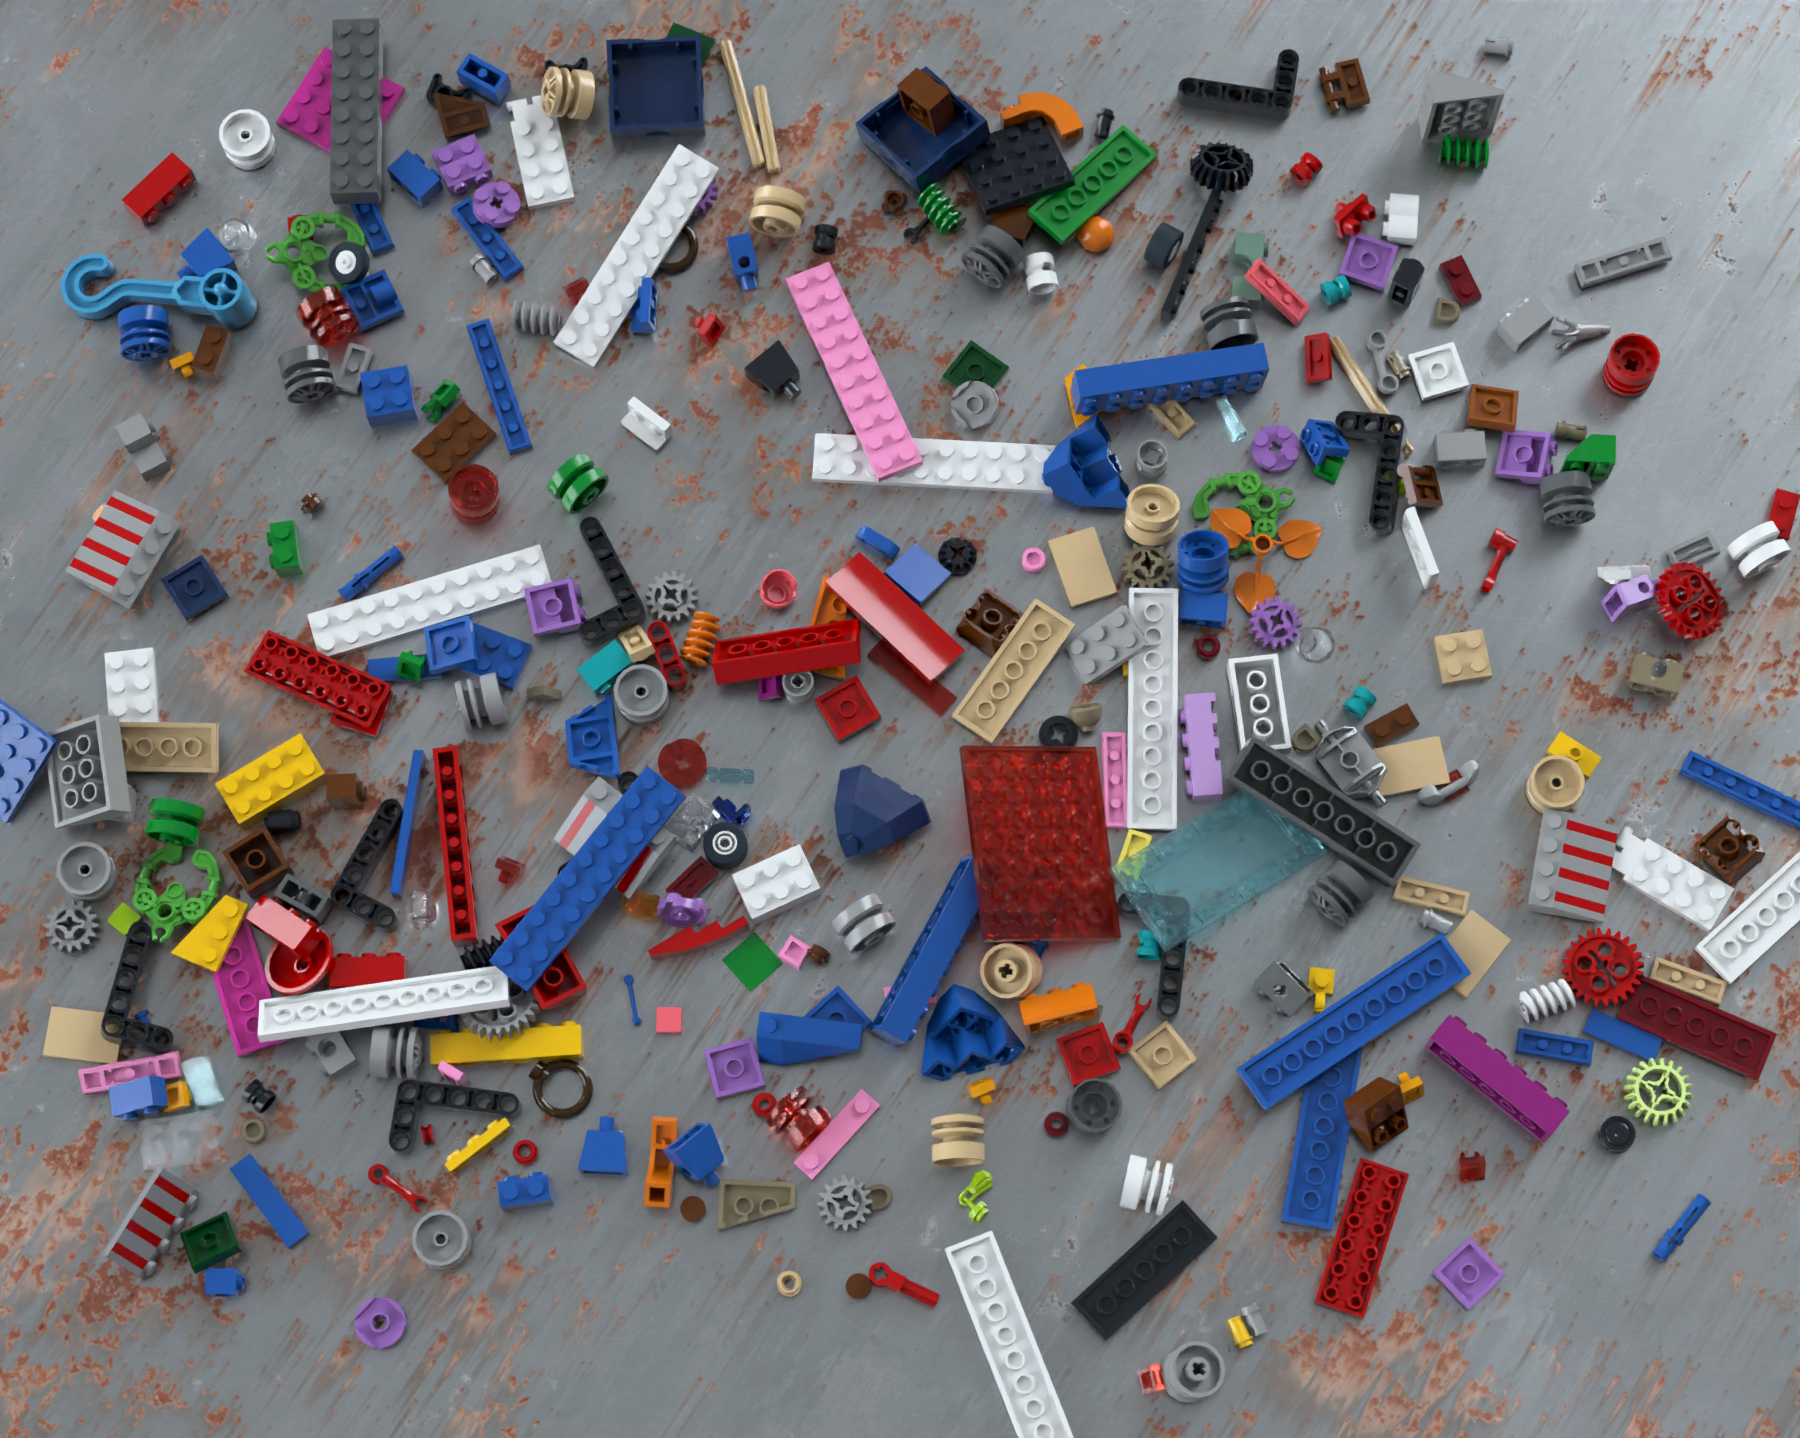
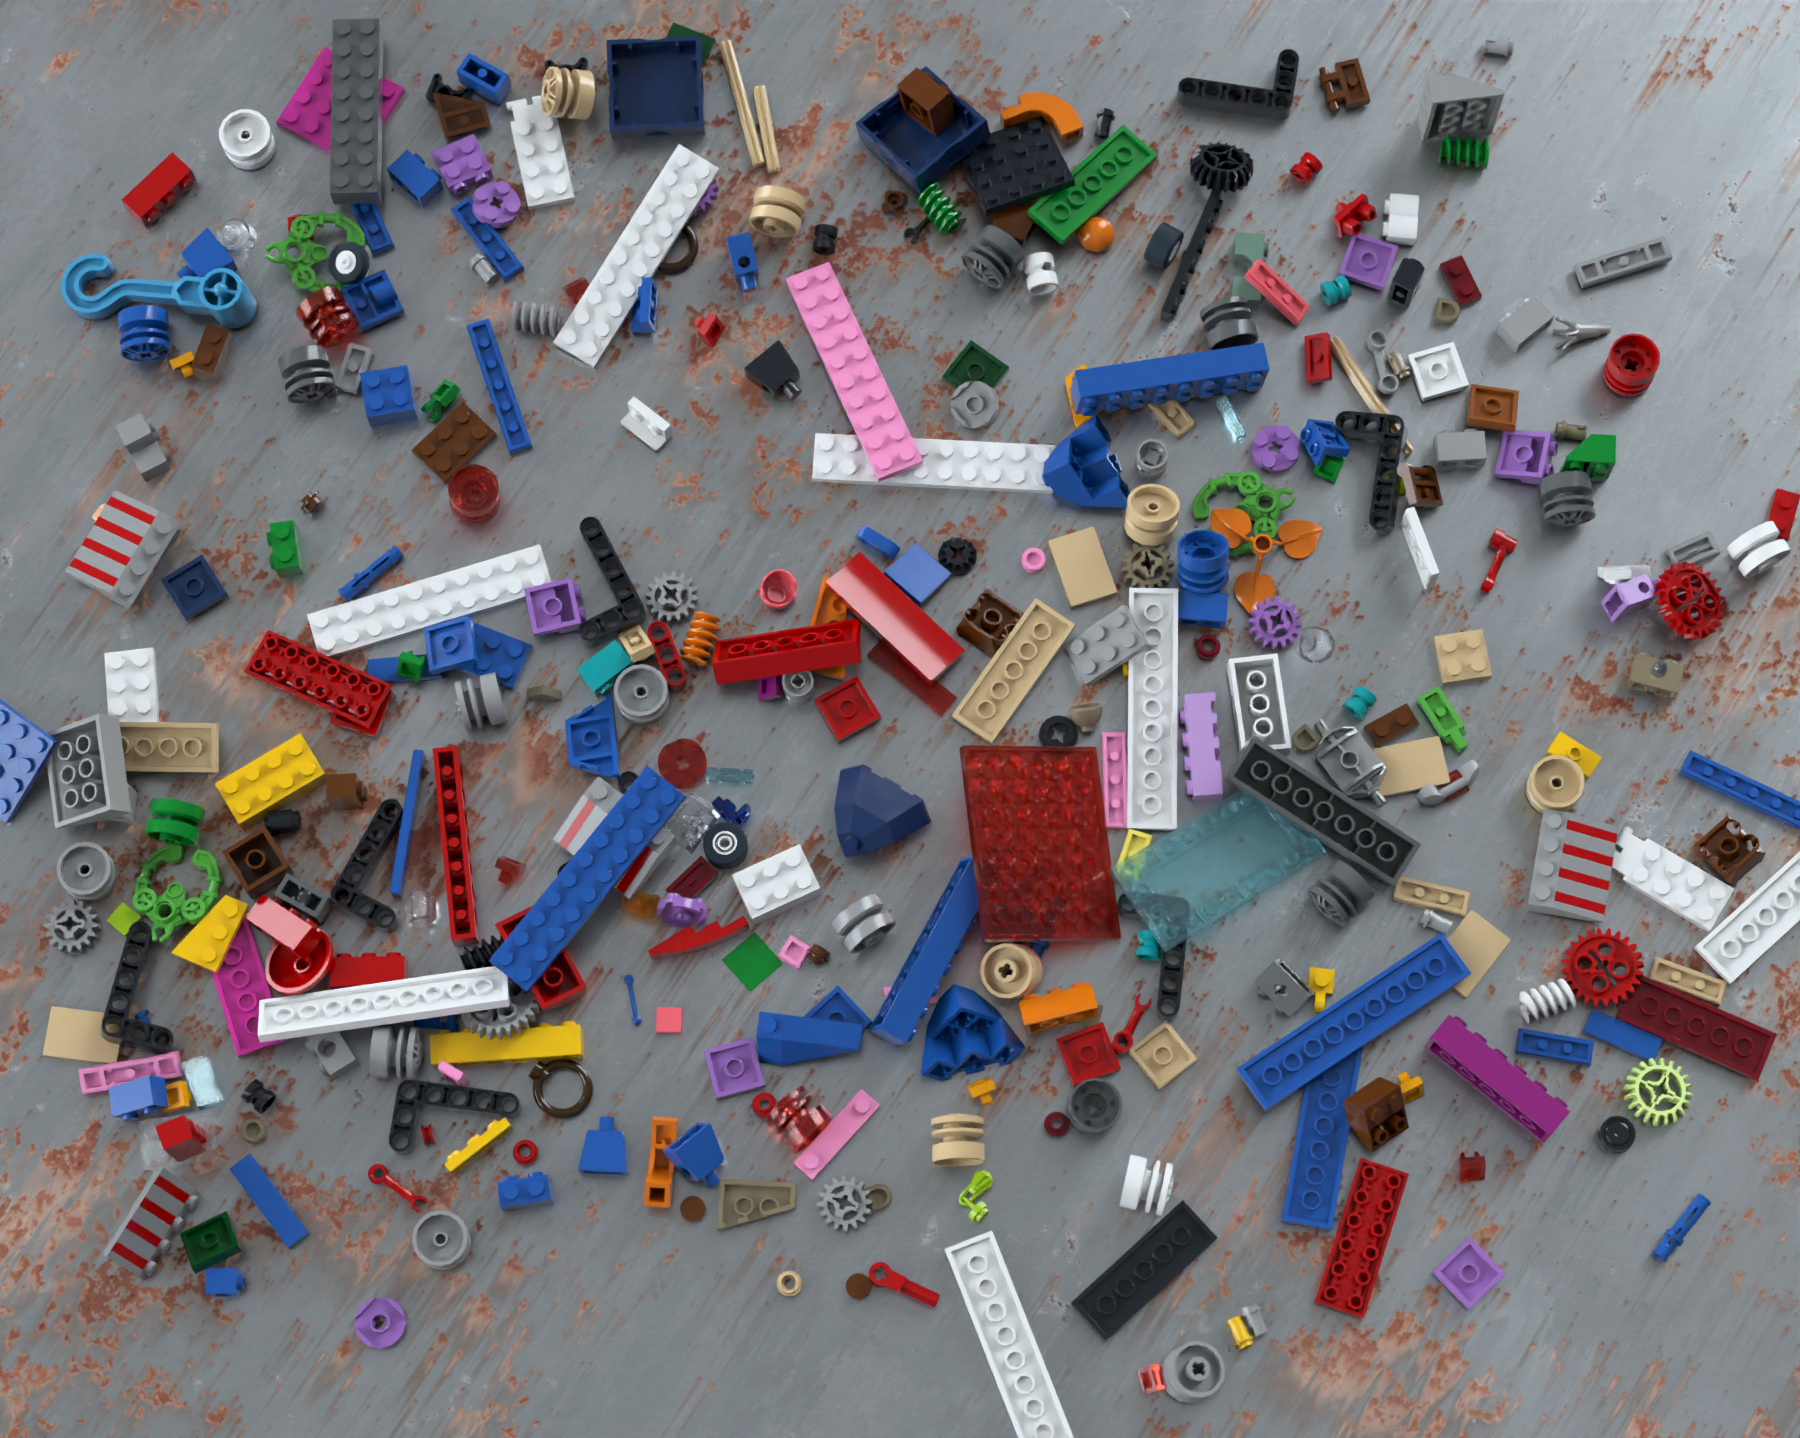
green wheel [547,453,609,514] -> none
none -> red brick [155,1115,208,1162]
none -> bright green hinge [1417,686,1468,754]

